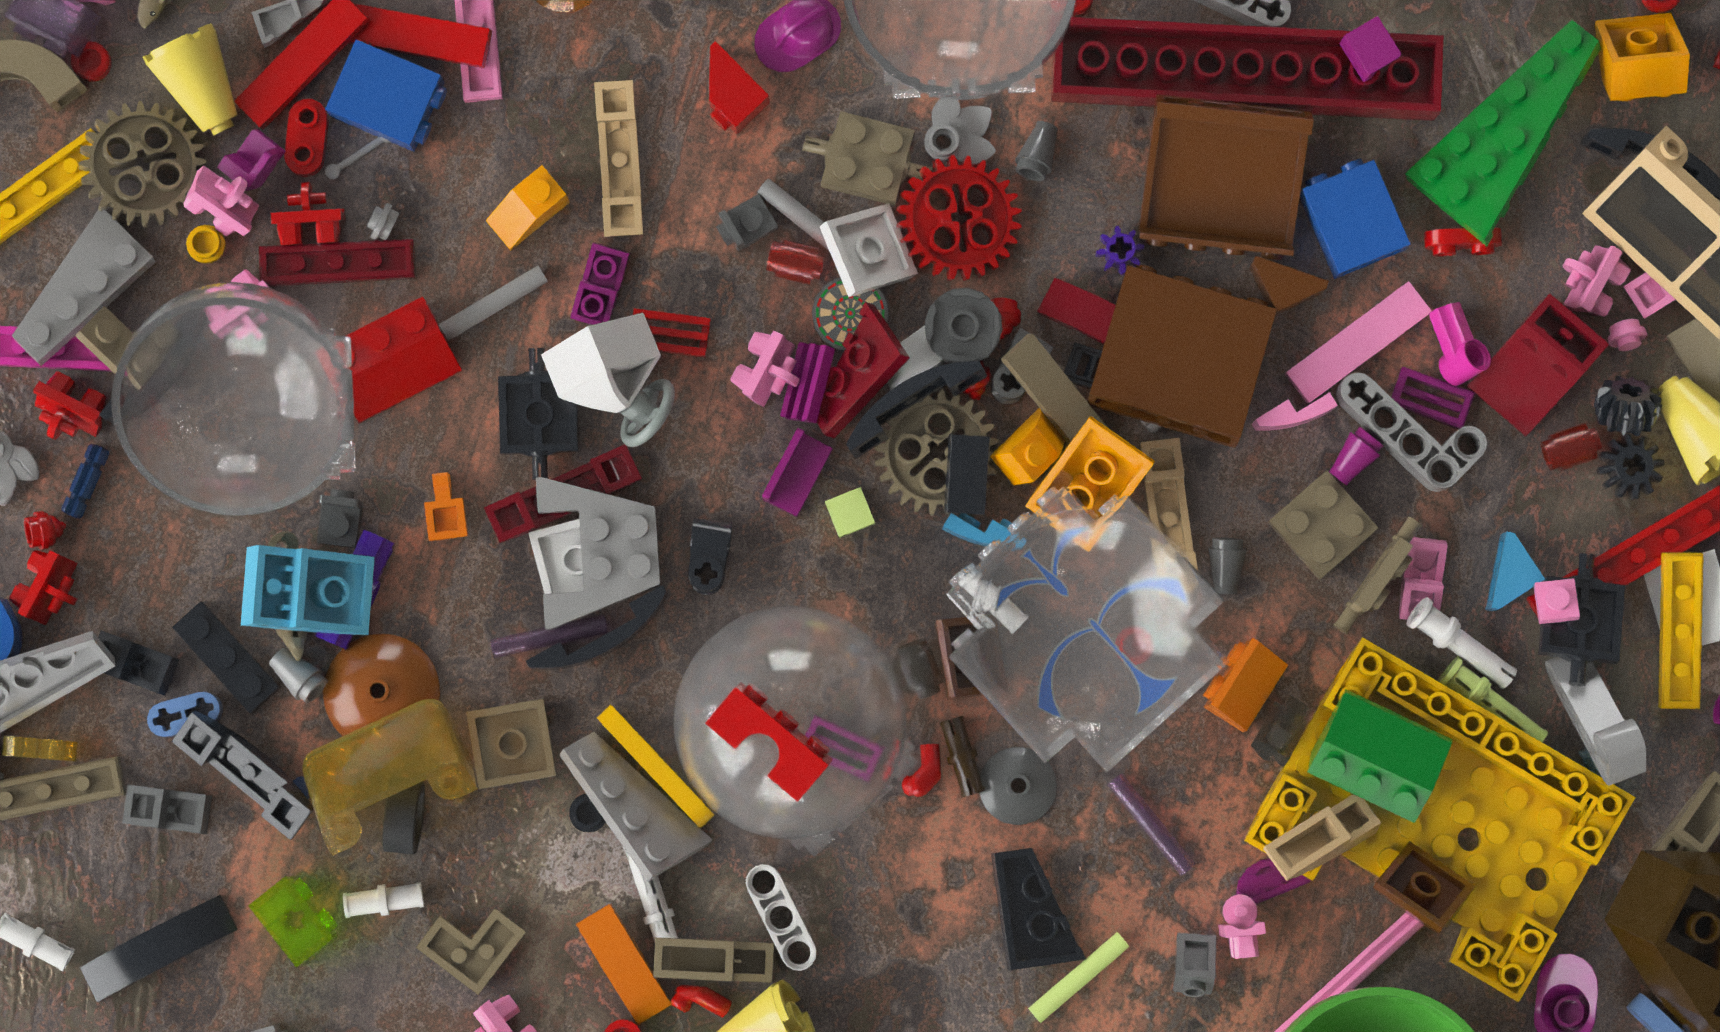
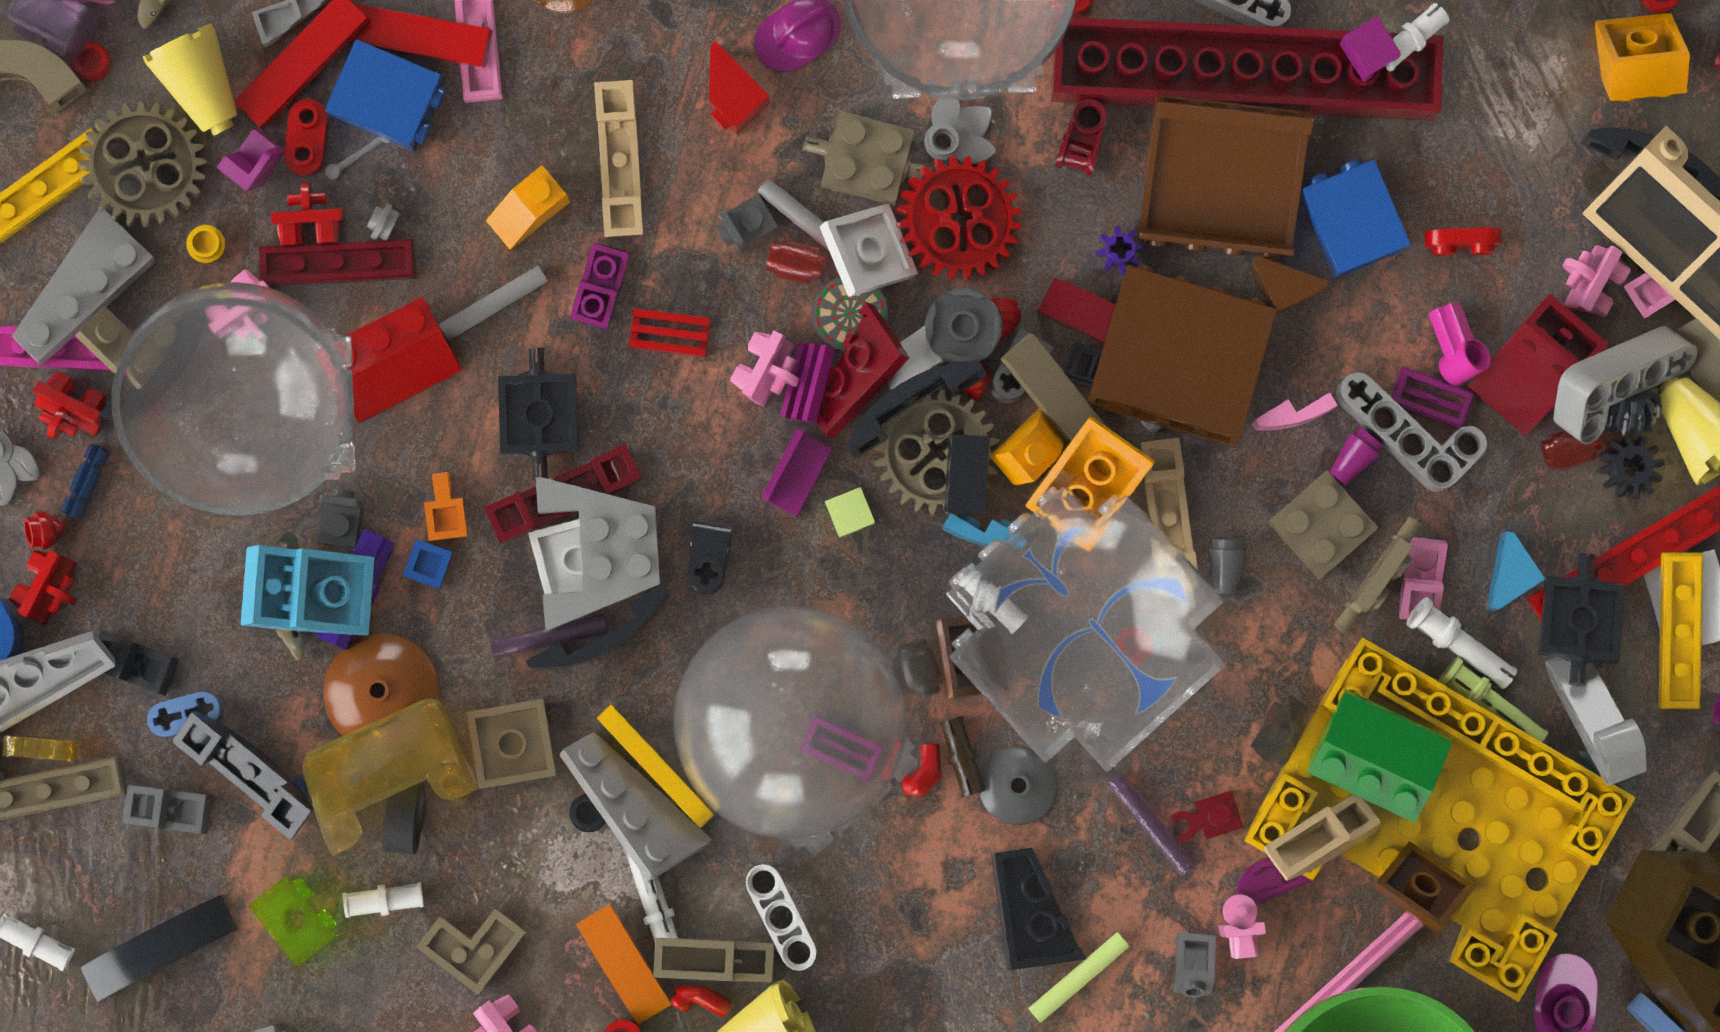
black plate [172,601,281,714] -> none
bright pink hips [184,166,259,237] -> none
light grey cone [269,648,328,703] -> none
white piece [541,313,675,447] -> none
red arch [705,682,833,802] -> none
dark grey cone [1015,121,1058,181] -> none
orange slope [1203,637,1288,732] -> none
bright pink tile [1285,281,1432,404] -> none
green wing [1405,20,1601,246] -> none
bright pink plate [1533,578,1580,624] -> none
bright pink plate [1608,319,1647,351] -> none
none -> blue plate [403,539,454,590]
none -> dark red piece [1054,99,1107,177]
none -> dark red plate [1170,790,1244,841]
none -> white pin [1386,3,1450,71]
none -> light grey beam [1554,326,1697,444]

